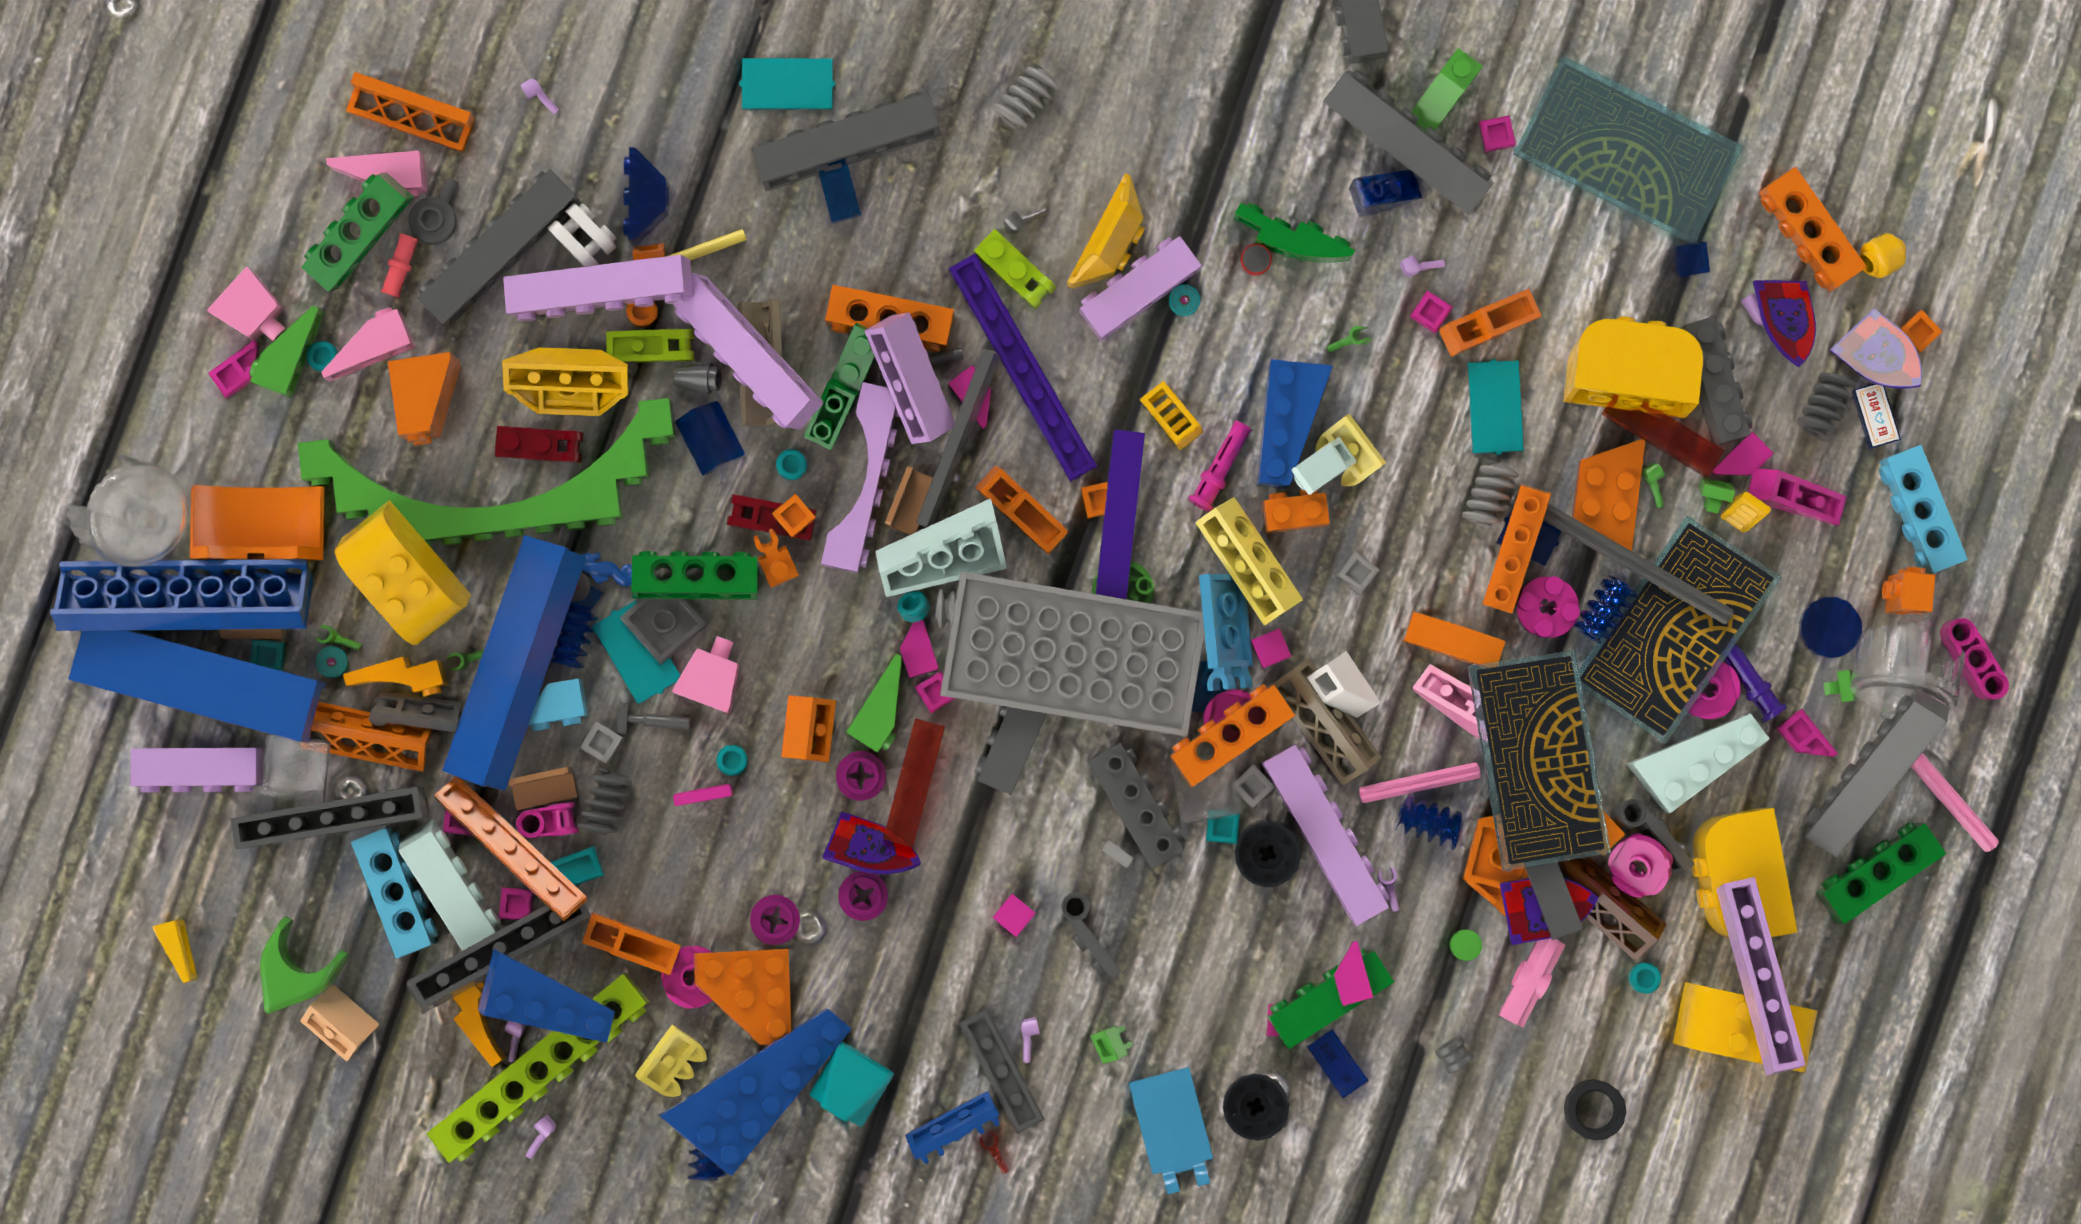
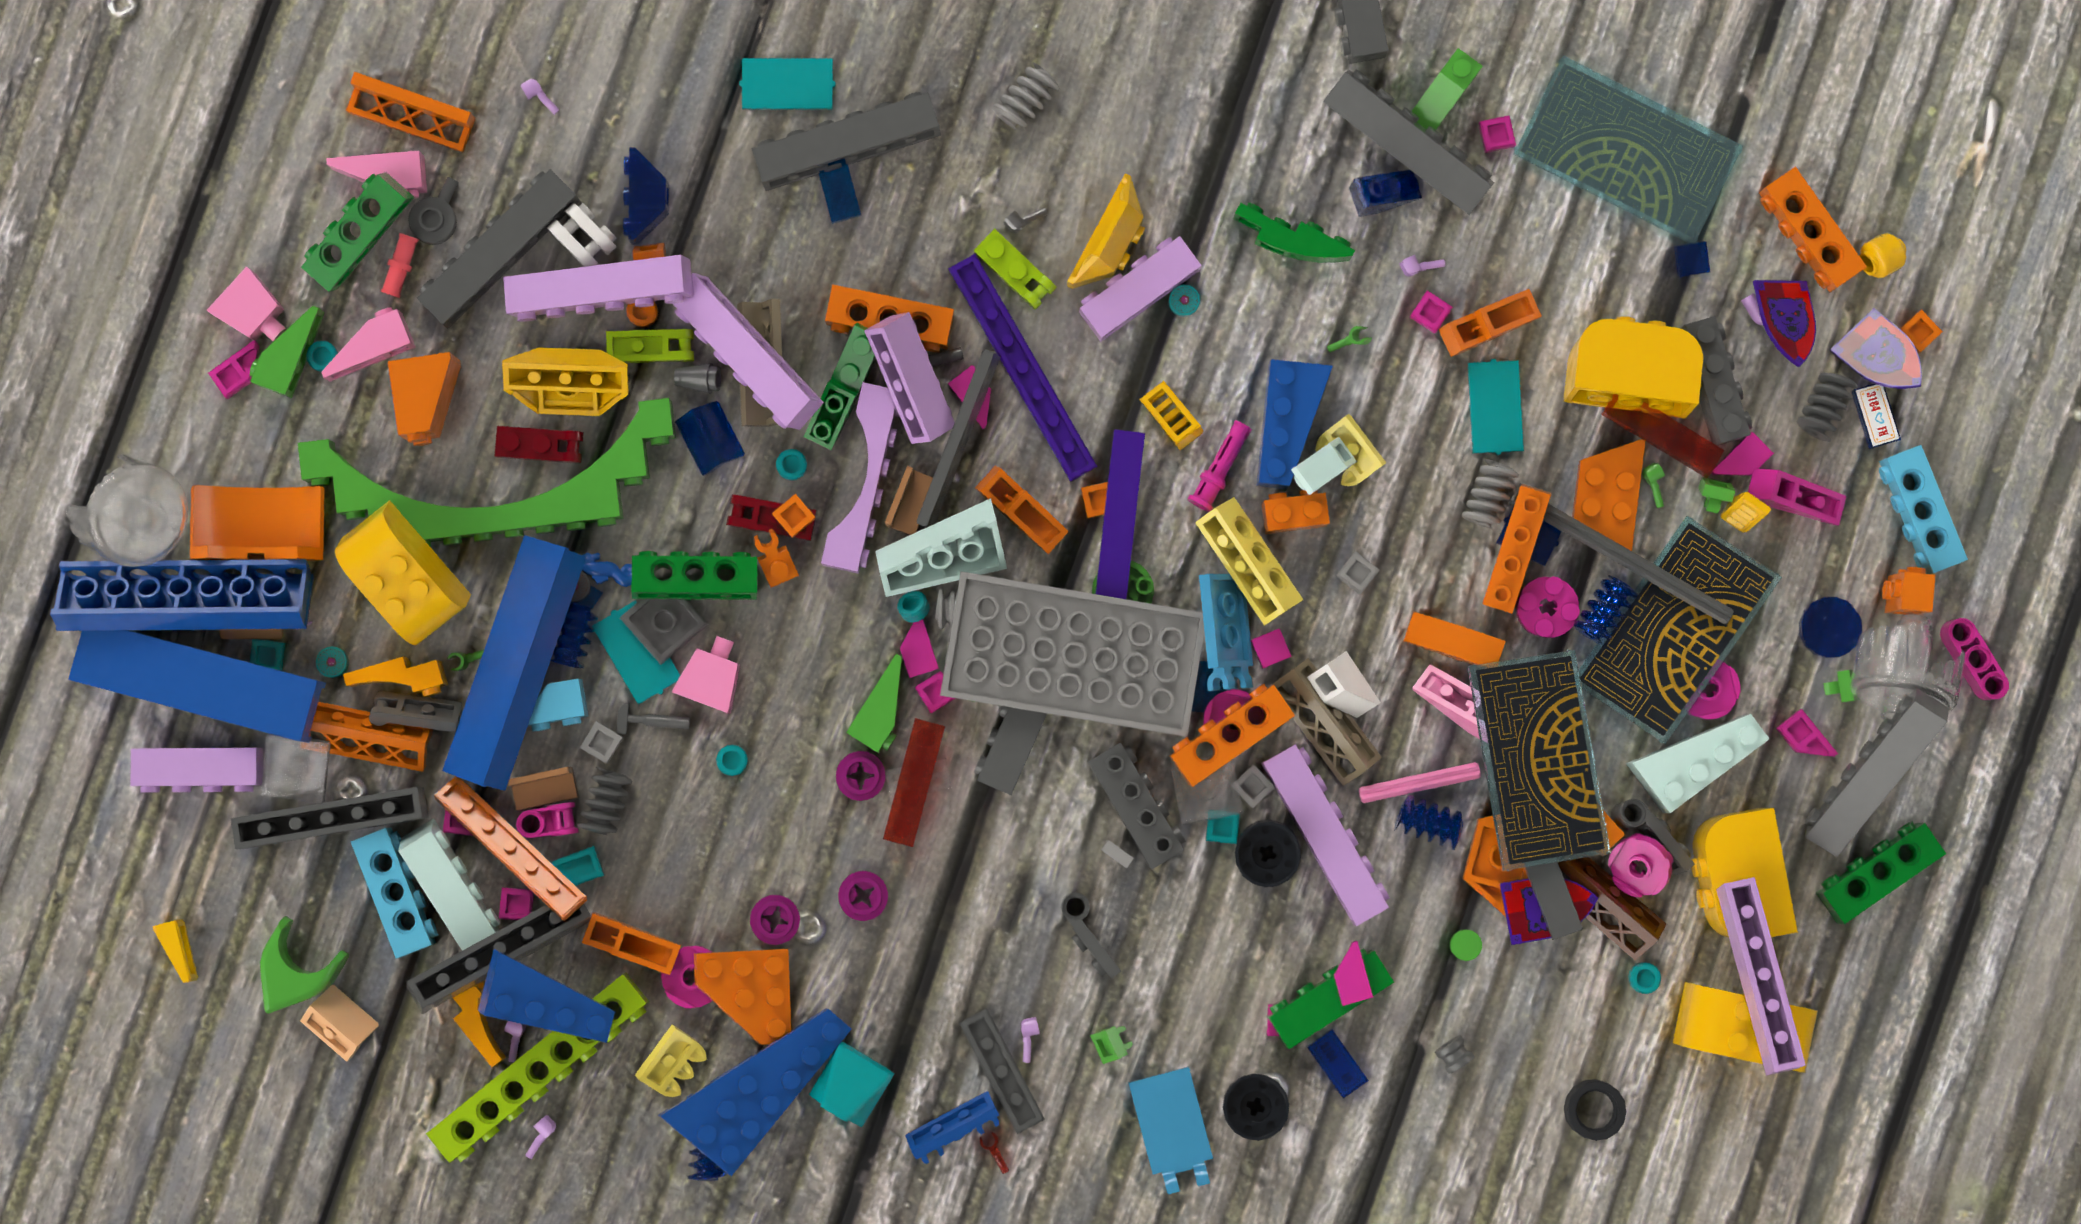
bright green hand [316,625,362,651] -> none
light yellow bar [669,229,747,261] -> none
dark pink tile [673,784,734,806] -> none
orange brick [781,695,836,763] -> none
shield [822,811,921,874] -> none
dark pink tile [992,893,1036,937] -> none
tile [1240,244,1272,276] -> none
lavender hand [1377,867,1400,912] -> none
bright pink piece [1498,938,1566,1028] -> none
dark purple pin [1721,638,1787,723] -> none
bright pink axle [1911,753,1999,852] -> none

